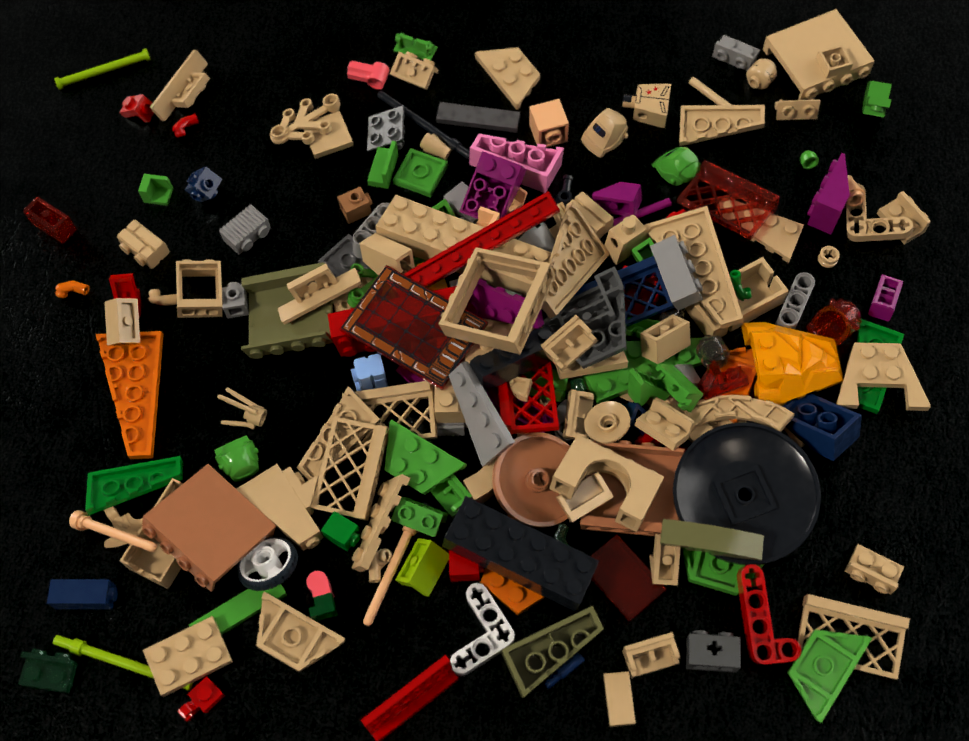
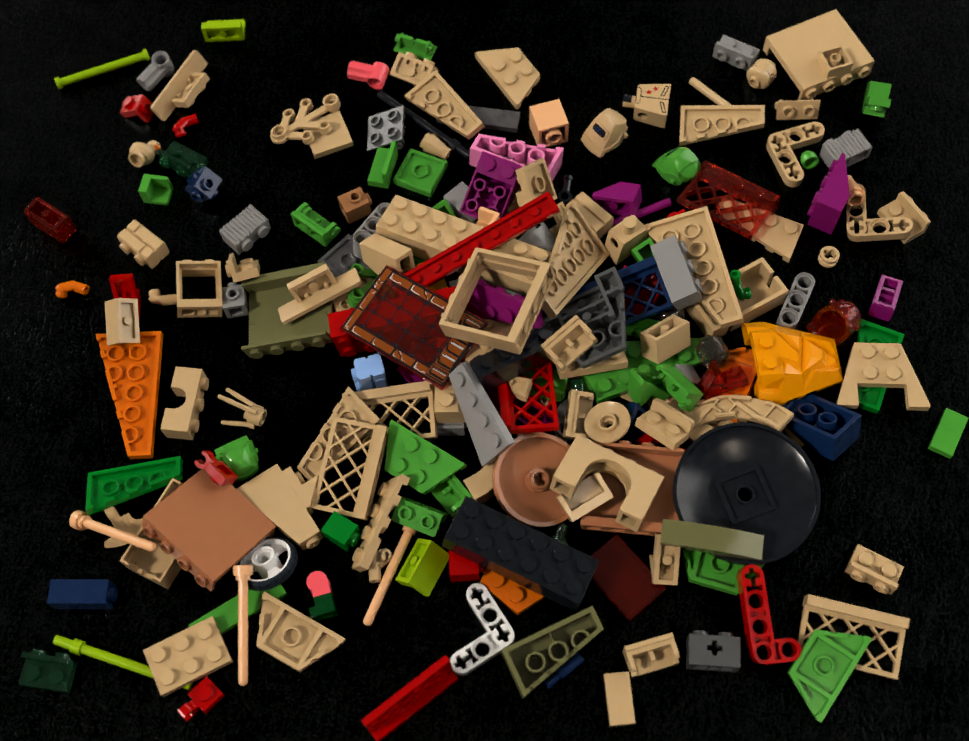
none -> tan animal [128,140,161,167]
none -> light grey piece [136,51,175,92]
none -> clear green bracket [156,141,208,177]
none -> tan arch [160,366,209,440]
none -> red plate [194,450,238,486]
none -> lime panel [201,19,246,42]
none -> tan bracket [225,253,260,283]
none -> light nougat piece [233,564,253,686]
none -> bright green hinge [291,202,341,247]
none -> tan wing [404,70,485,139]
none -> tan plate [515,158,557,207]
none -> tan beam [766,122,825,187]
none -> light grey brick [819,128,873,168]
none -> bright green tile [928,408,968,459]

